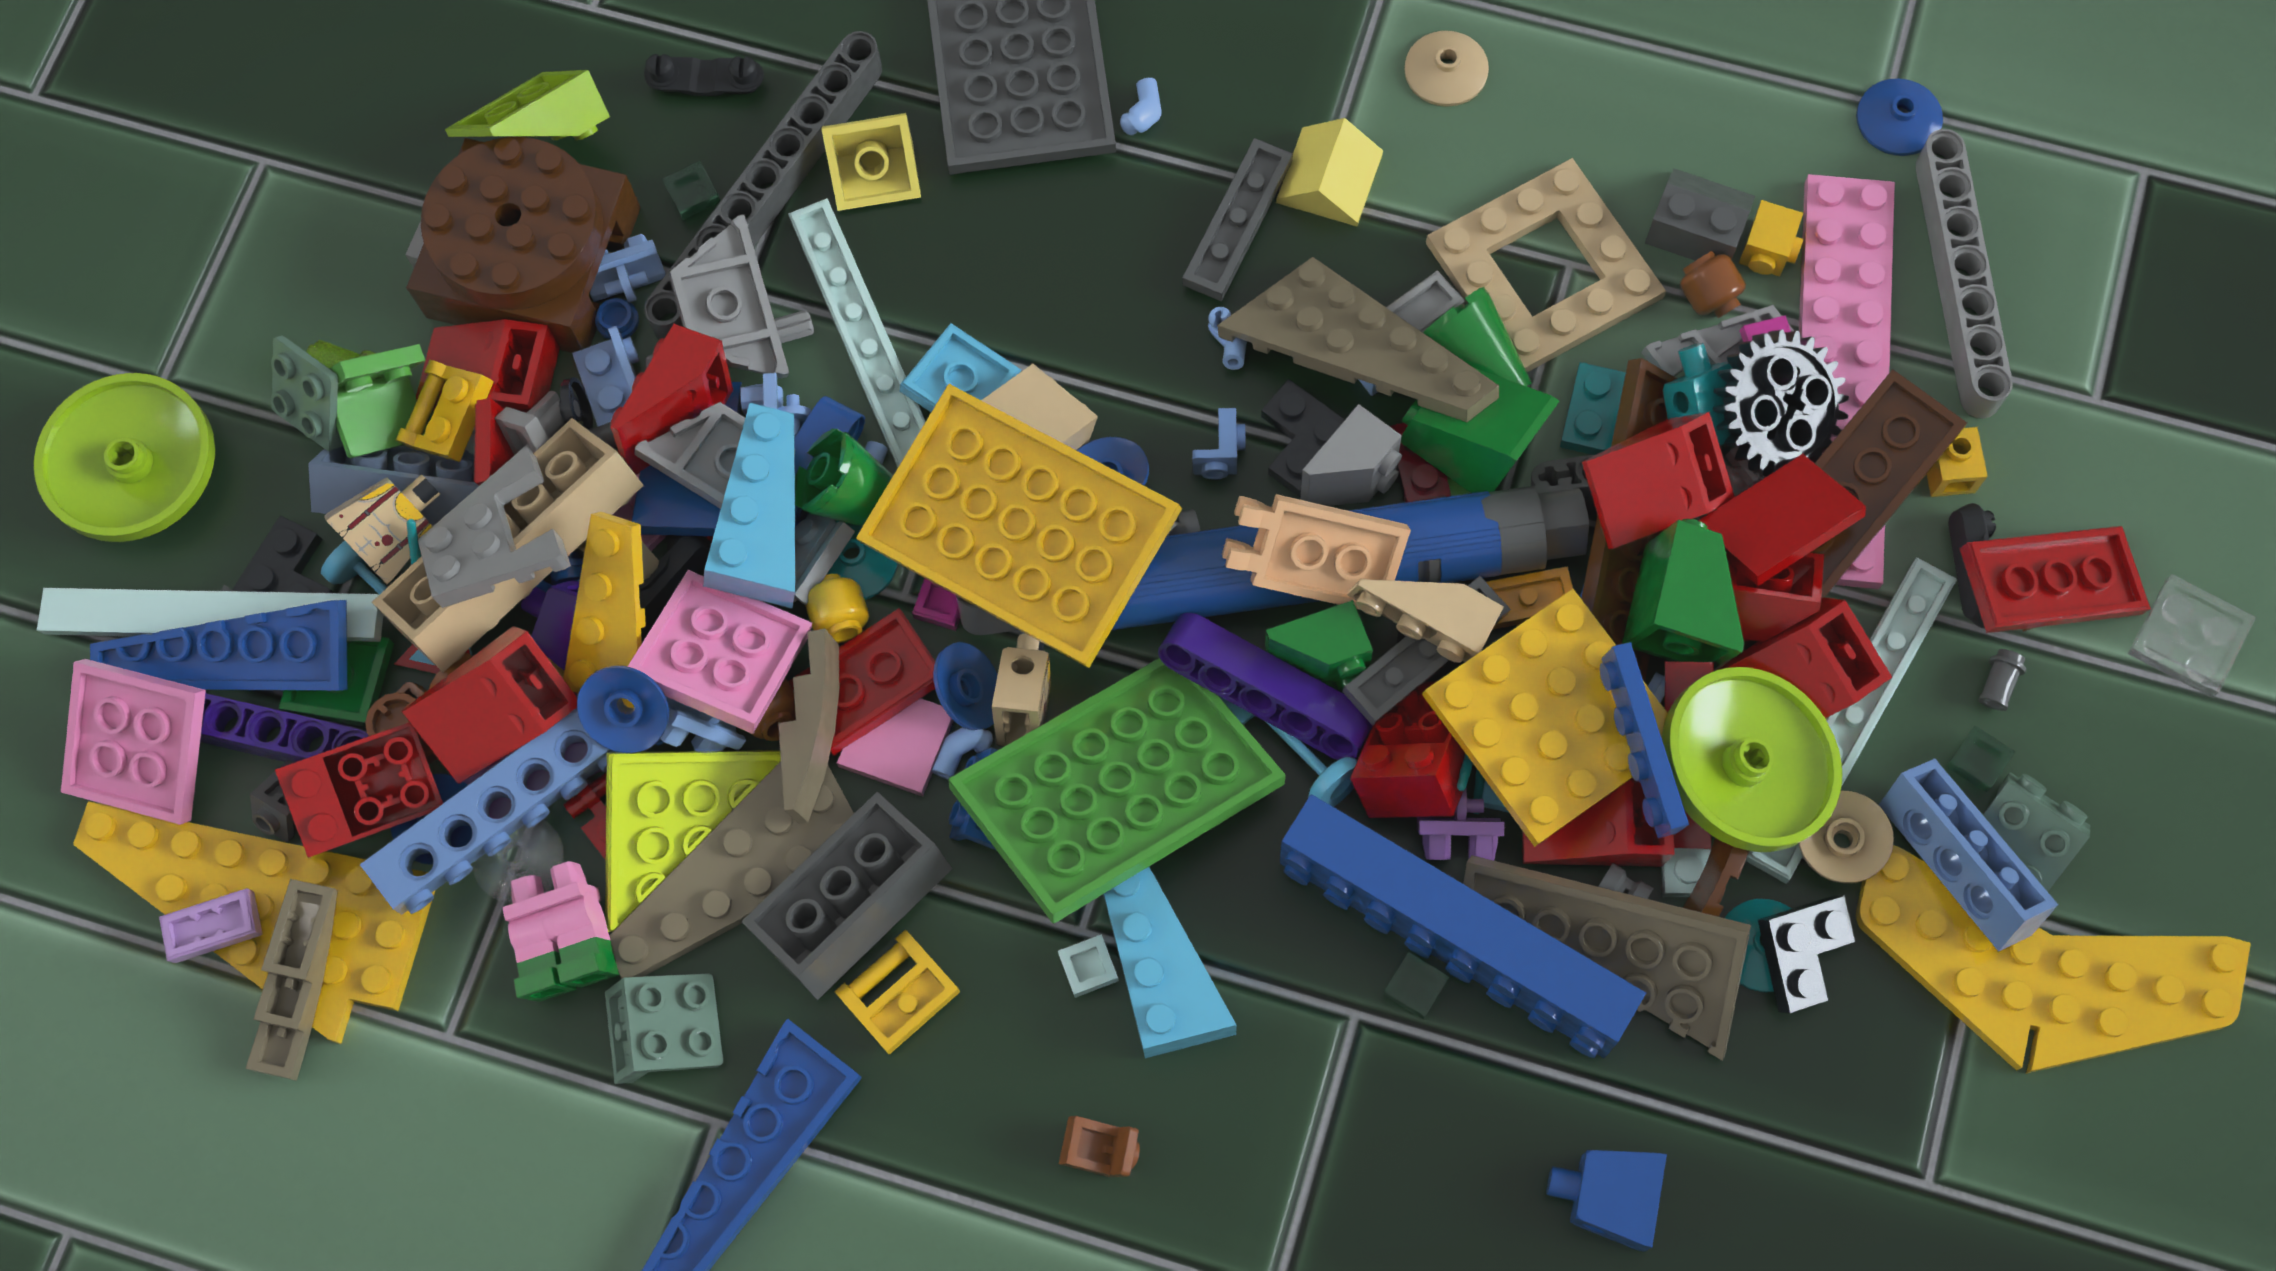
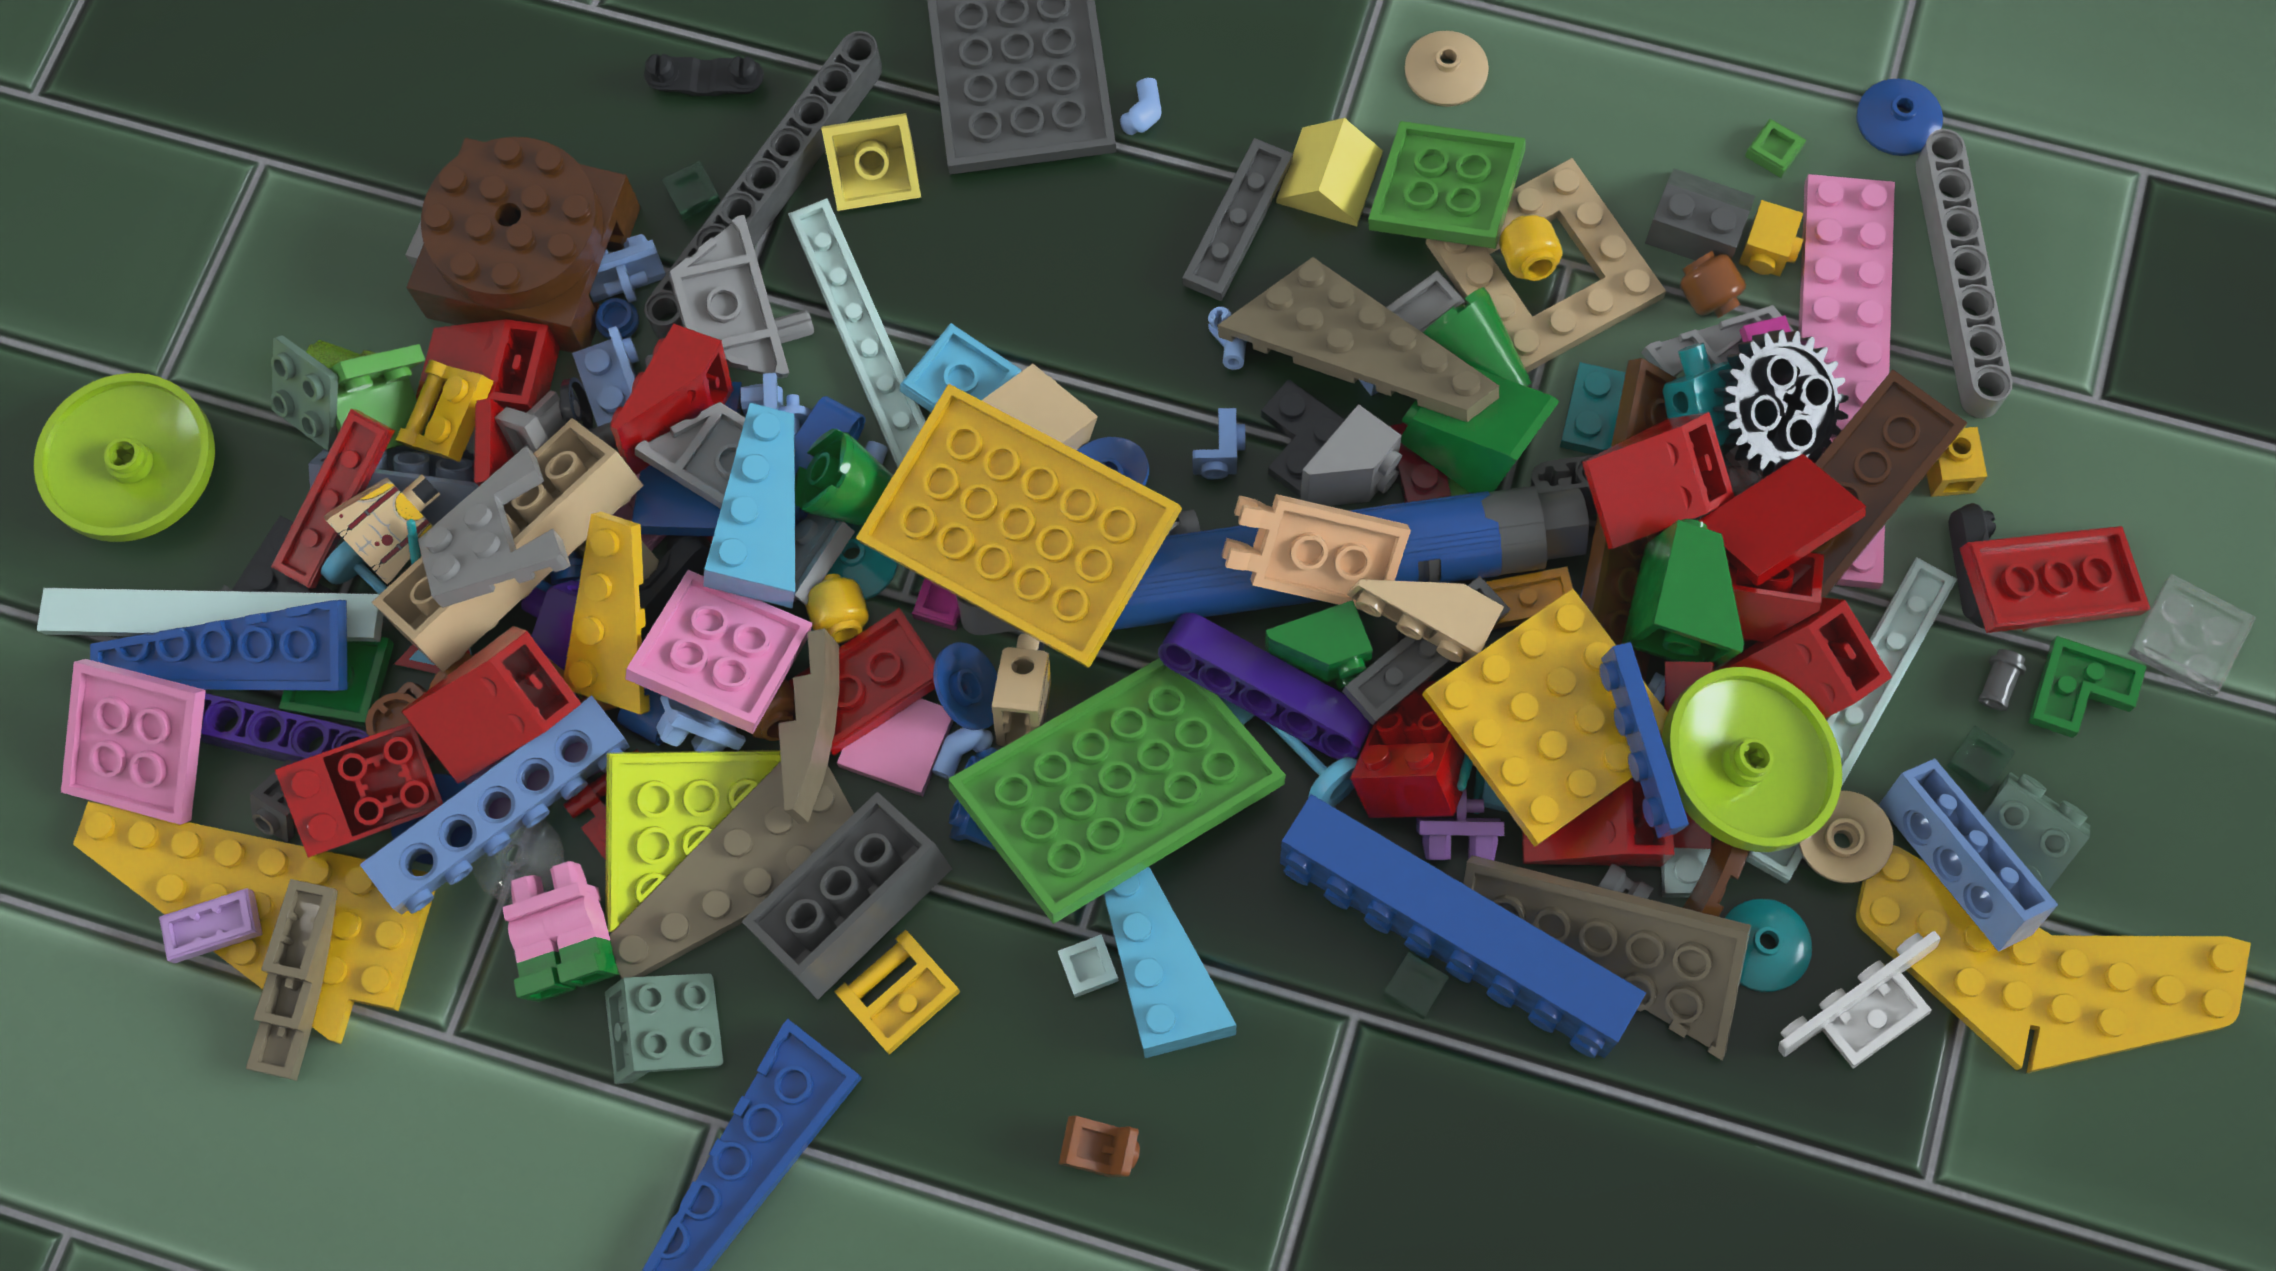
lime slope [445,70,610,140] -> none
blue dish [577,666,669,753] -> none
blue torso [1547,1150,1667,1252] -> none
plate [1758,896,1855,1013] -> none
none -> red tile [271,409,395,588]
none -> bright green plate [1368,121,1526,249]
none -> yellow head [1499,215,1563,281]
none -> bright green tile [1745,119,1806,178]
none -> white bracket [1778,931,1941,1069]
none -> green plate [2028,636,2147,738]

